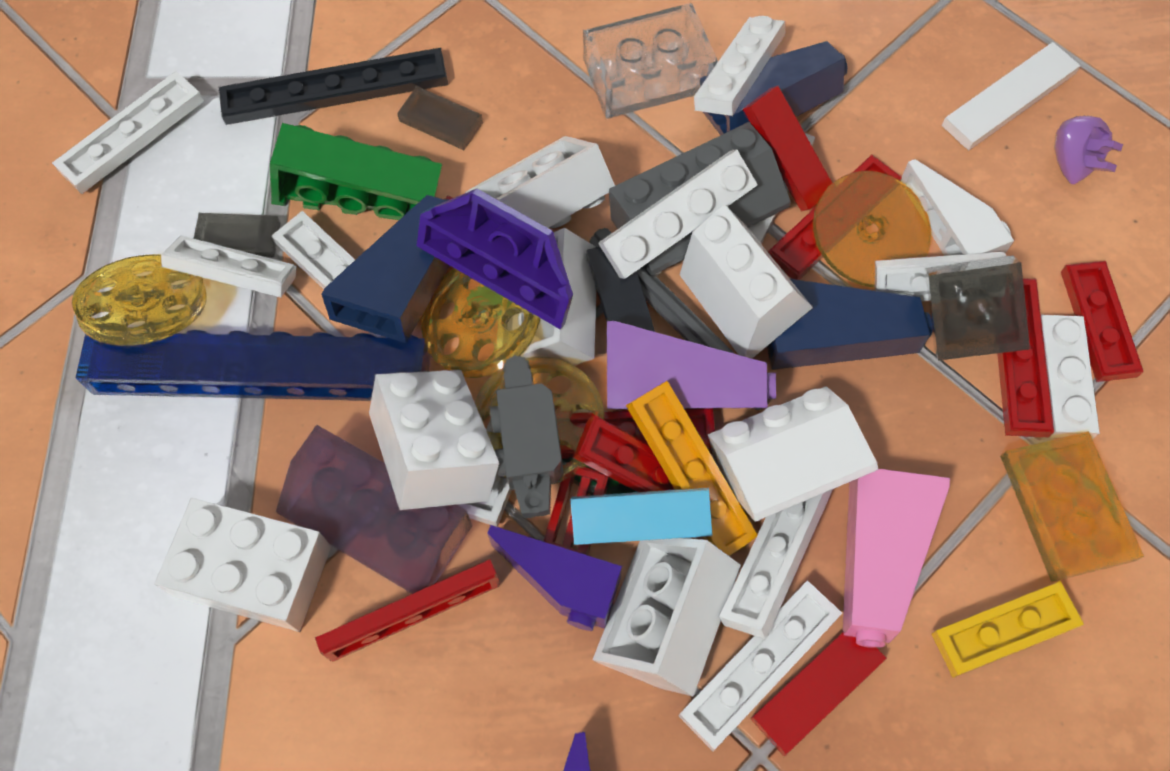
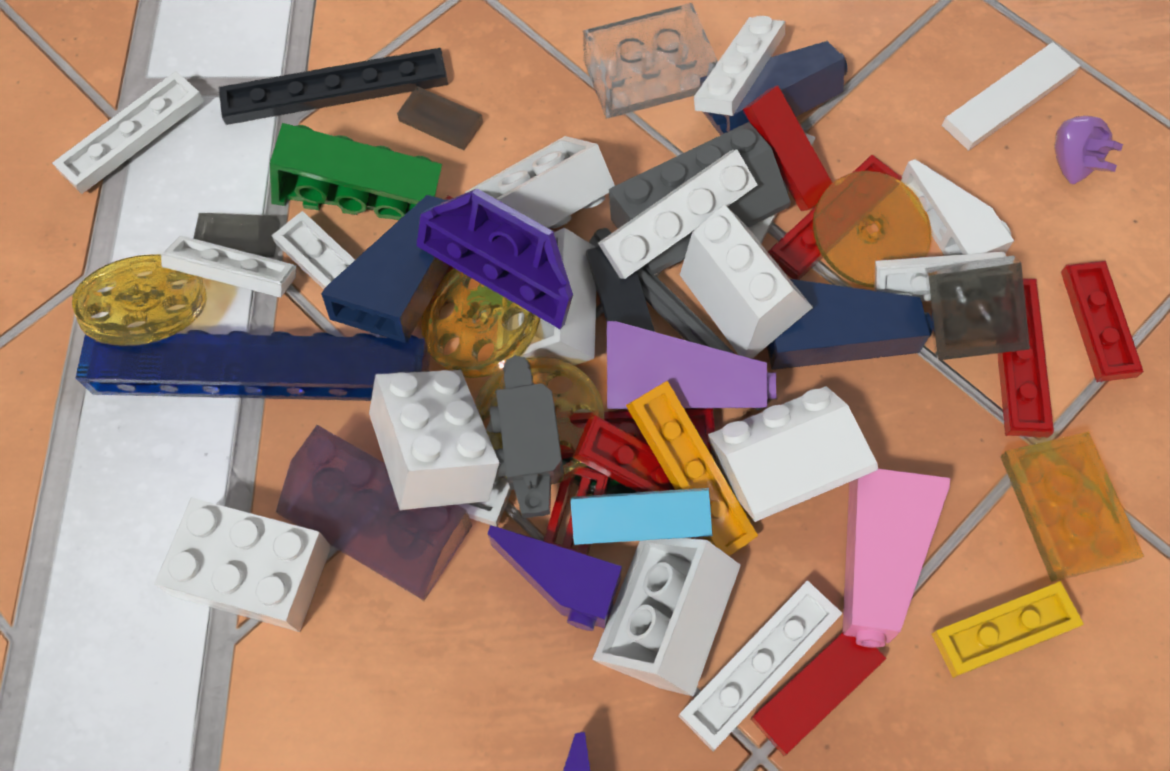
red tile [315,559,500,662] -> none
white plate [719,489,833,639] -> none
white plate [1041,315,1100,439] -> none

